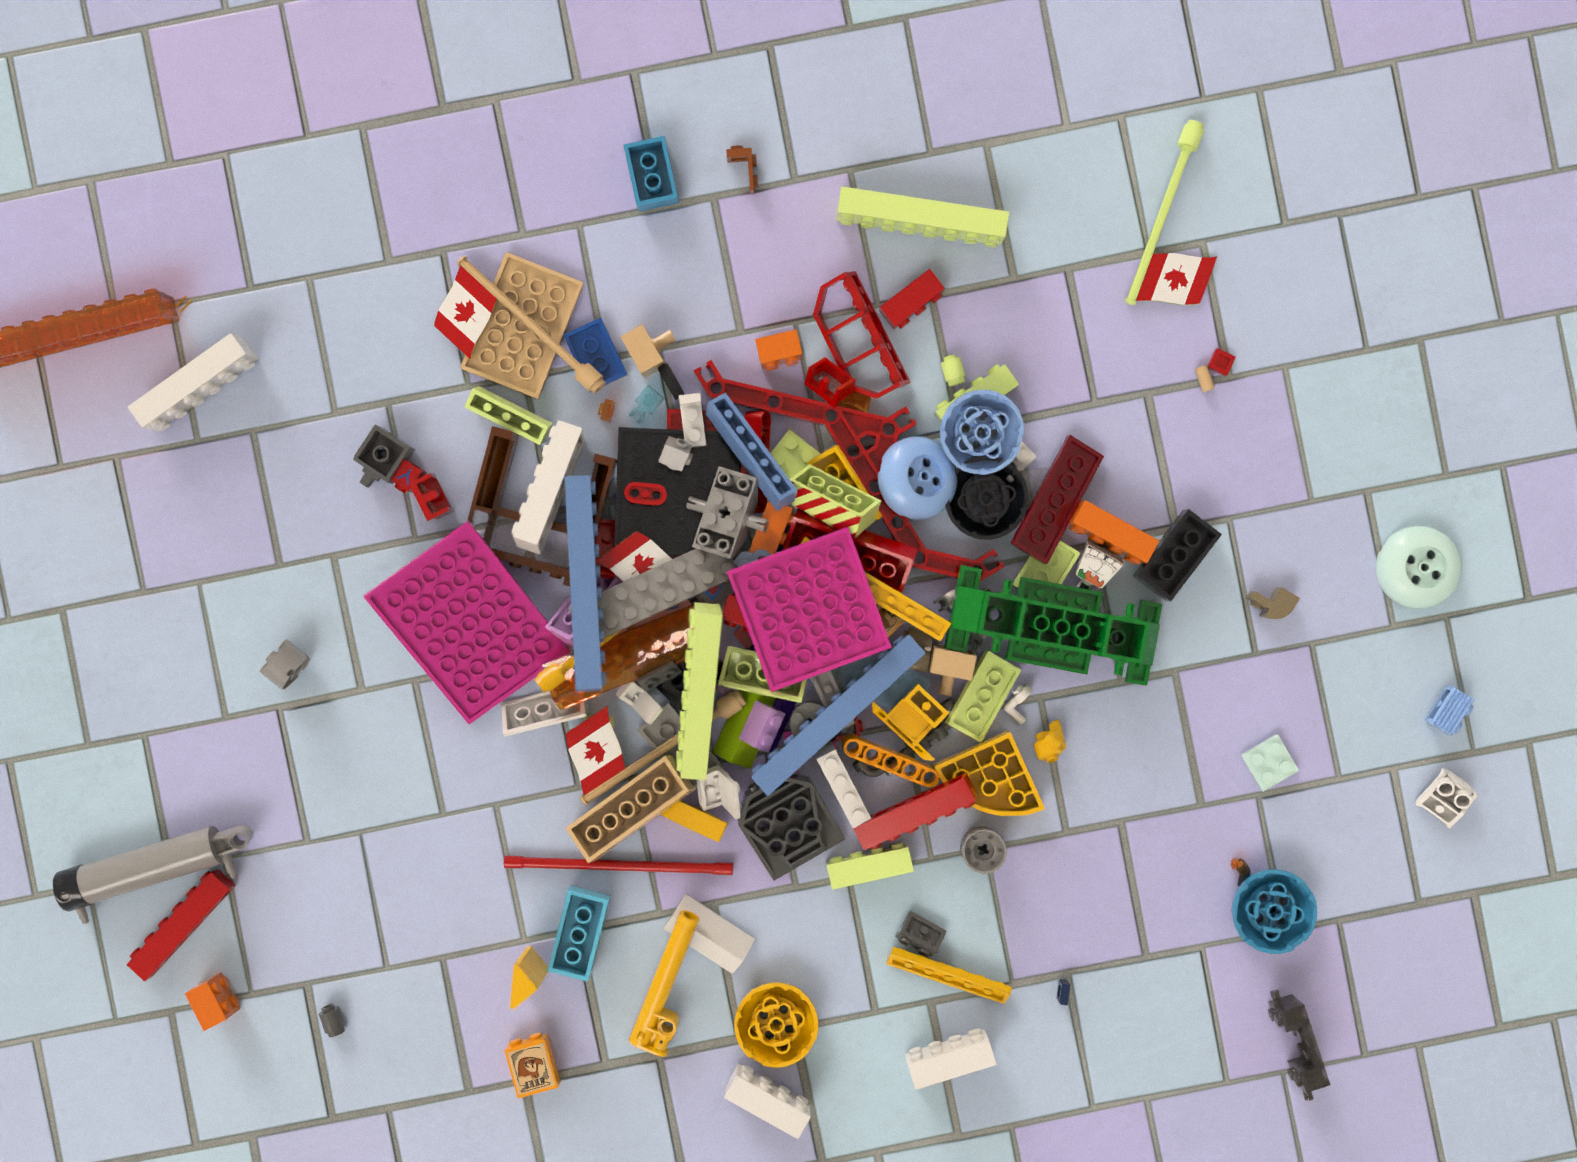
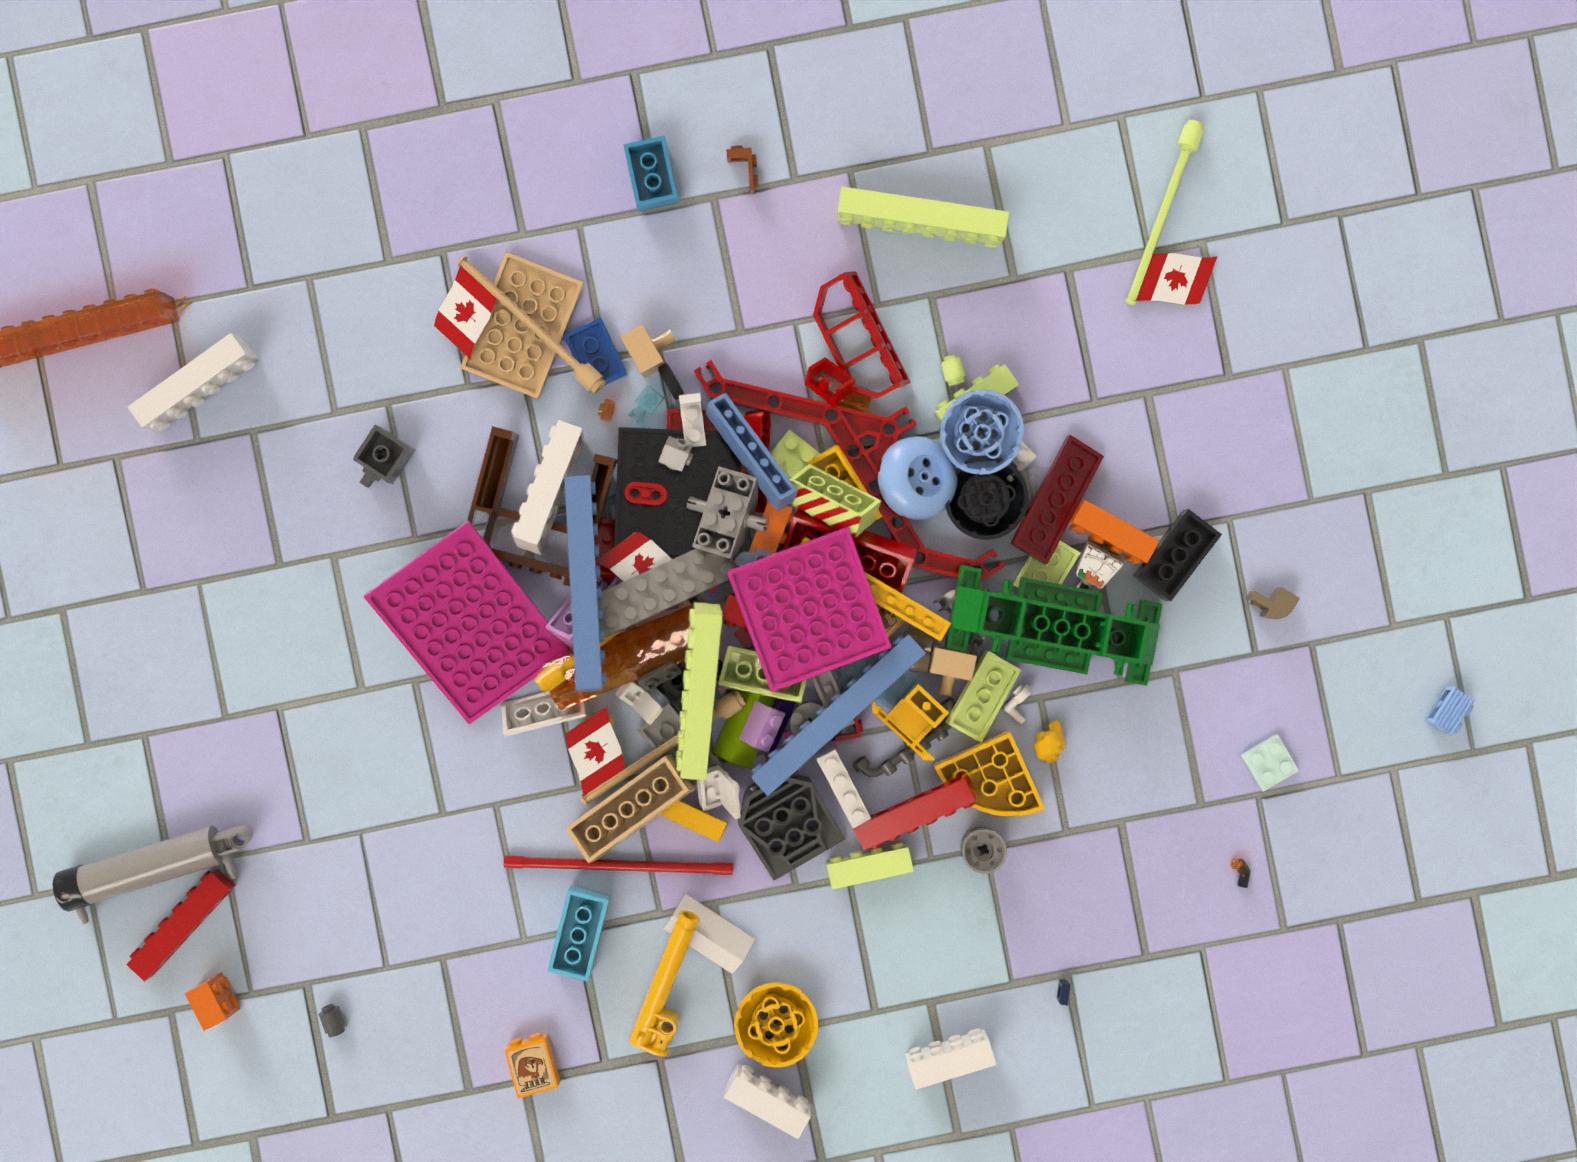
light grey brick [259,639,310,690] -> none
red brick [391,460,427,493] -> none
red window [409,473,453,521] -> none
yellowish green brick [464,386,554,445] -> none
yellow slope [510,946,548,1009] -> none
orange brick [755,329,802,371] -> none
light orange beam [841,734,939,788] -> none
red brick [879,269,945,329] -> none
yellow plate [886,947,1012,1004] -> none
dark grey bracket [895,911,947,957] -> none
tan piece [1195,365,1215,393] -> none
red tile [1207,348,1236,376] -> none
dark azure brick [1231,869,1317,954] -> none
clear smoke brick [1268,990,1330,1101] -> none
light aqua brick [1376,526,1462,609] -> none
white slope [1415,768,1478,829] -> none

